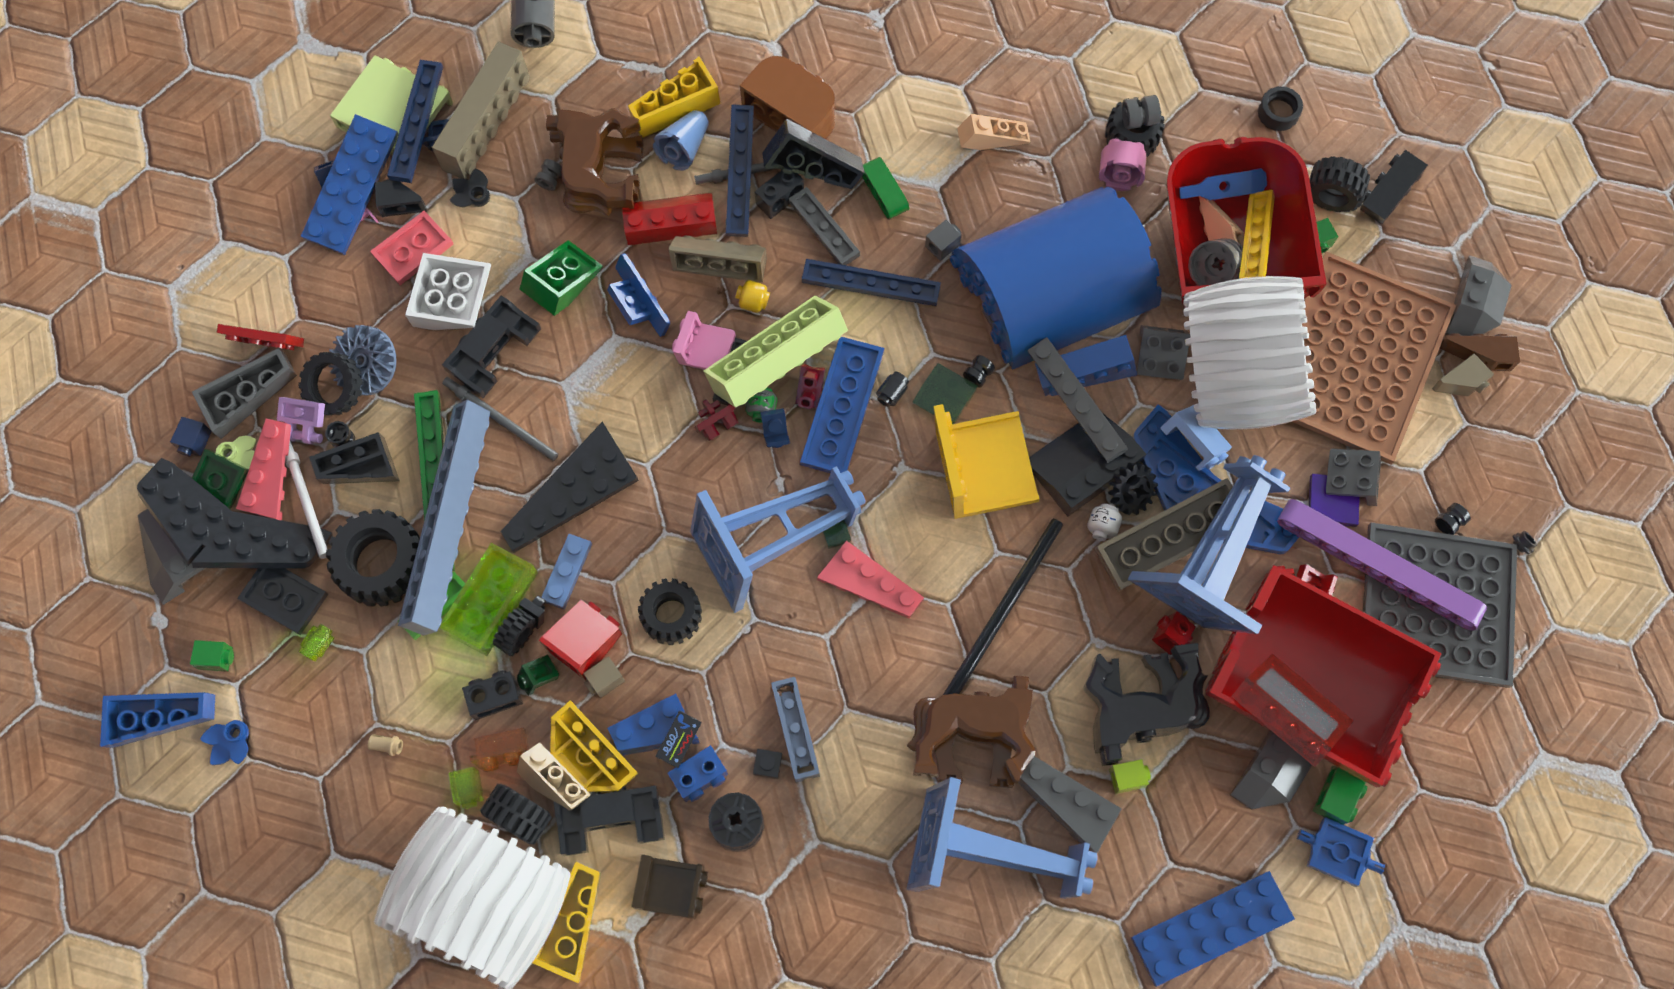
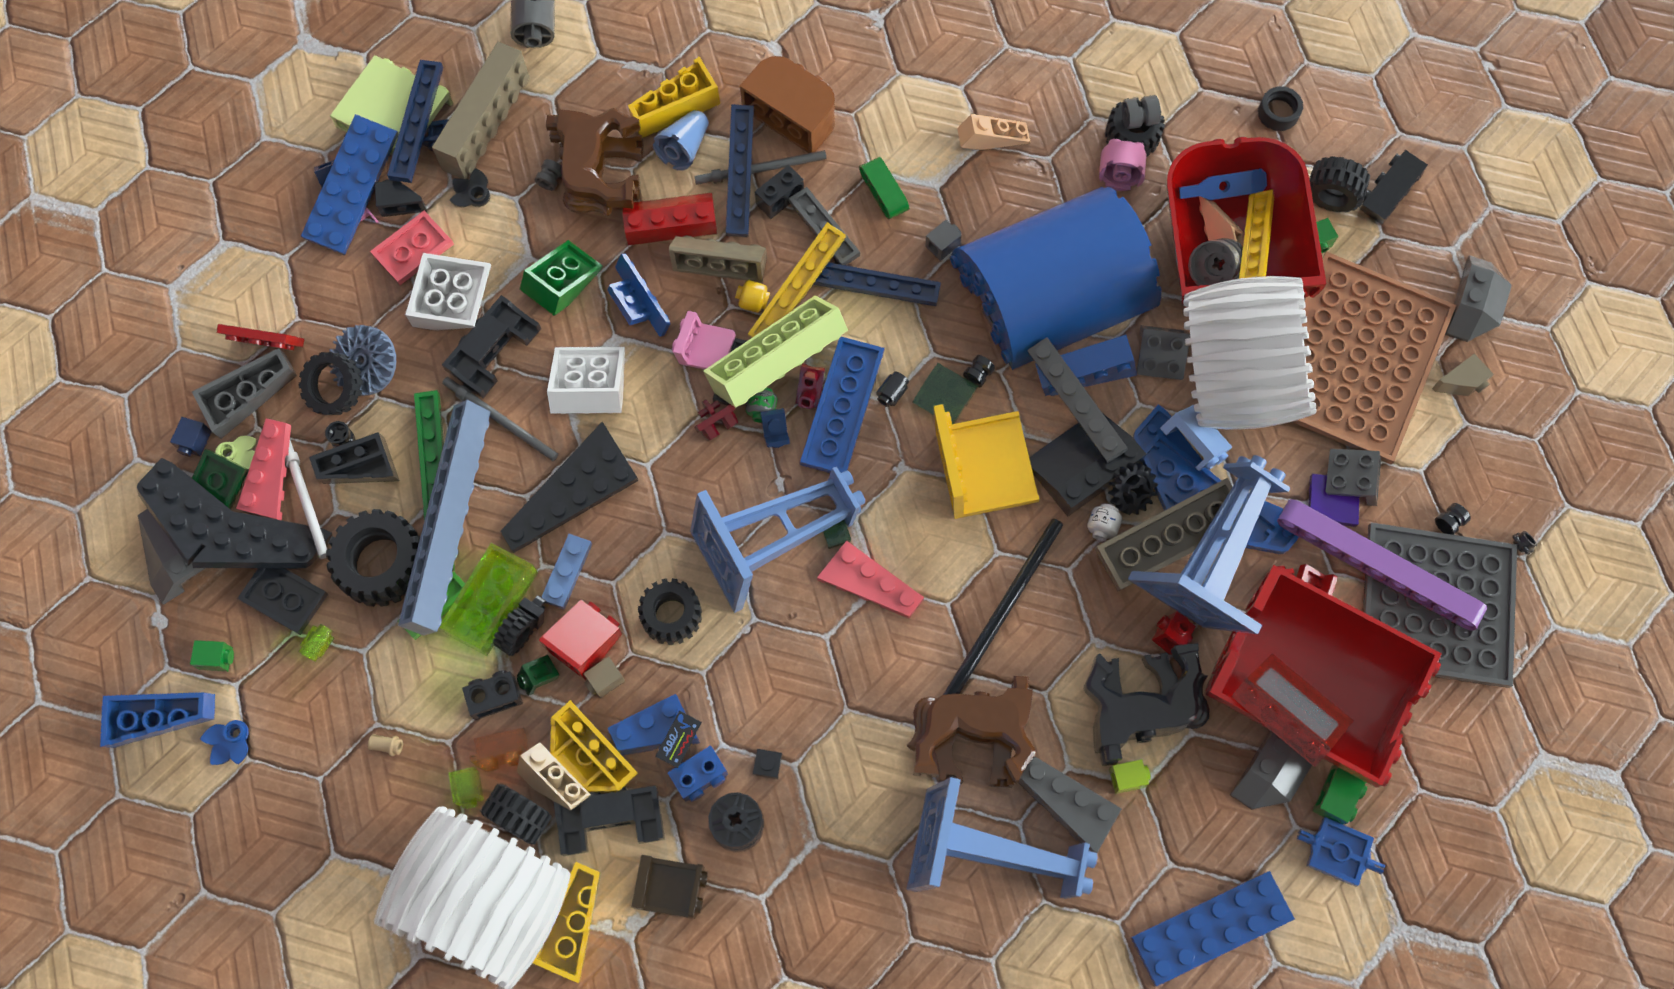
lavender plate [277,397,325,444] -> none
black wedge [762,118,864,189] -> none
sand blue piece [771,677,820,783] -> none
reddish brown slope [1439,333,1520,371] -> none
none -> white slope [547,347,625,414]
none -> yellow plate [748,222,846,338]

